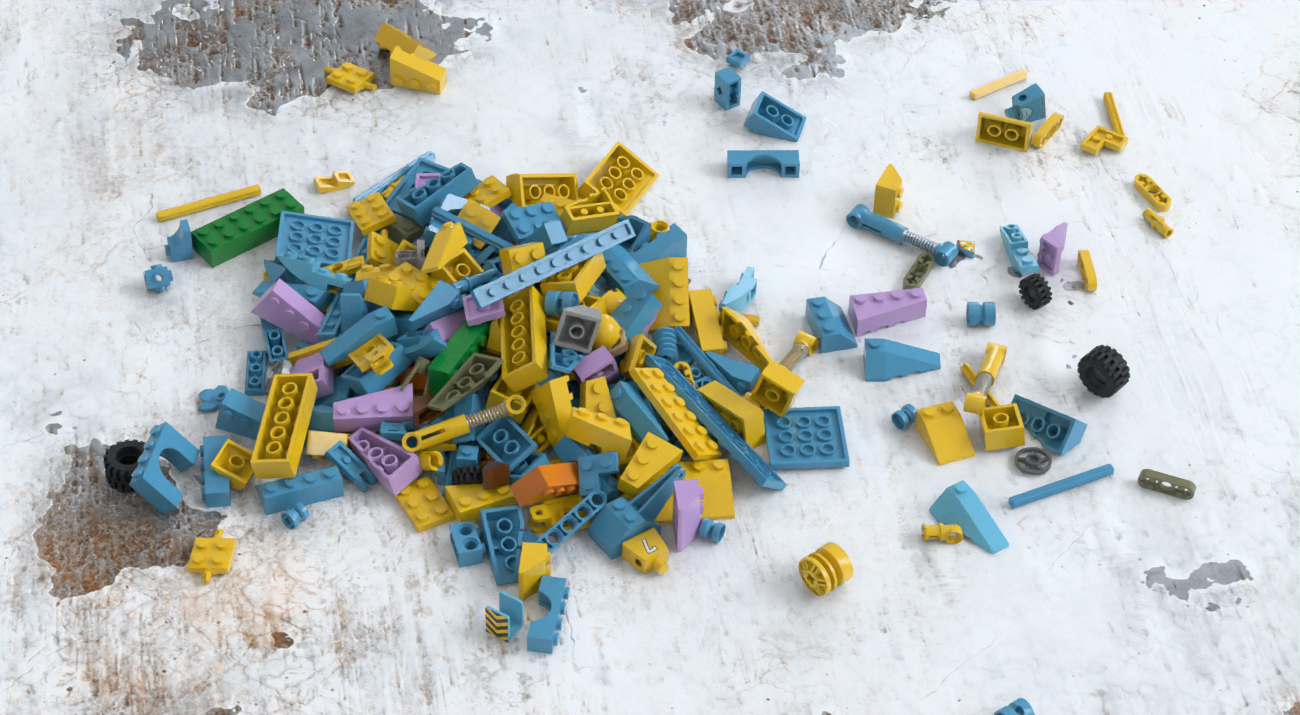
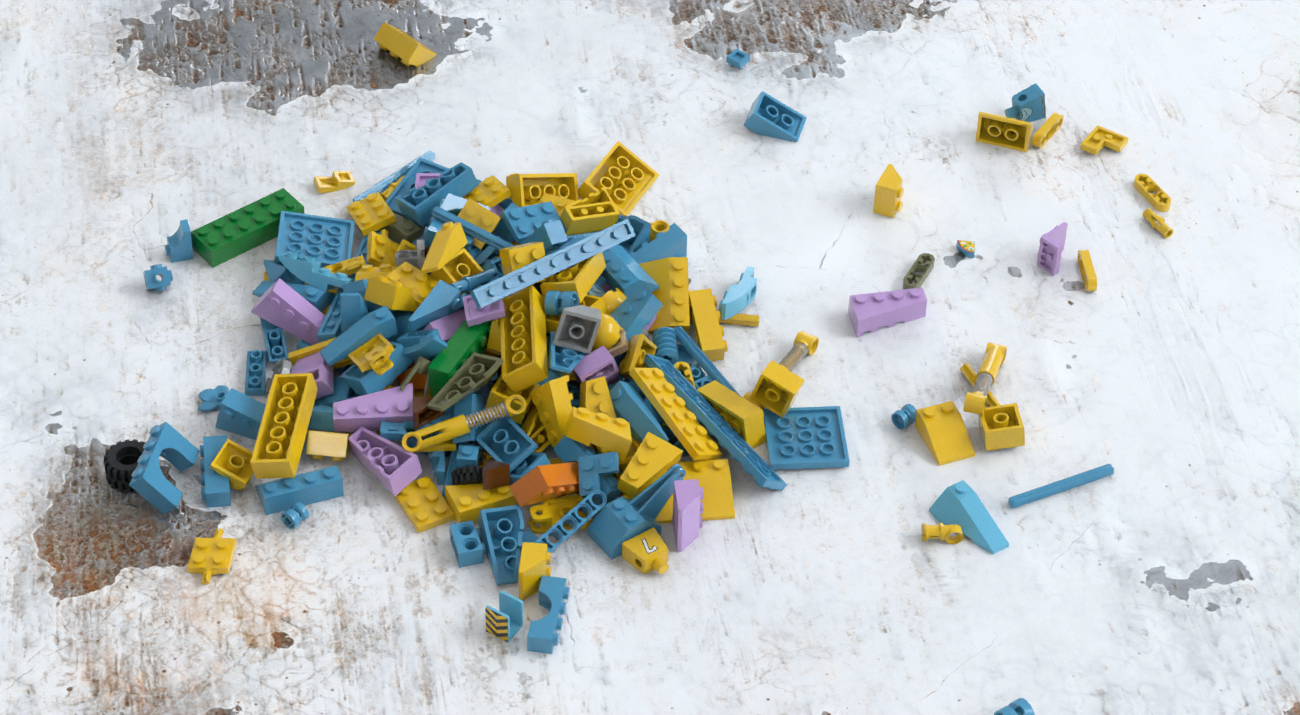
yellow axle [156,184,261,222] -> none
yellow plate [324,62,377,94] -> none
dark azure hinge [325,441,377,492] -> none
yellow wedge [389,45,447,95] -> none
yellow piece [417,451,443,471] -> none
dark azure wheel [699,518,726,543] -> none
dark azure slope [705,351,760,394] -> none
dark azure brick [714,67,741,111] -> none
yellow wedge [721,306,771,372] -> none
dark azure arch [726,150,800,178] -> none
yellow wheel [798,542,853,597] -> none
dark azure slope [805,296,858,353] -> none
dark azure piece [846,204,958,267] -> none
dark azure wedge [863,338,941,382] -> none
dark azure wheel [966,302,996,326] -> none
yellow axle [970,69,1028,100] -> none
medium azure slope [1000,224,1039,274] -> none
dark azure wedge [1011,394,1088,456] -> none
dark grey wheel [1014,447,1052,475] -> none
black tyre [1018,273,1052,310] -> none
black tyre [1077,345,1130,398] -> none
yellow axle [1103,92,1125,136] -> none
olive beam [1137,469,1196,500] -> none

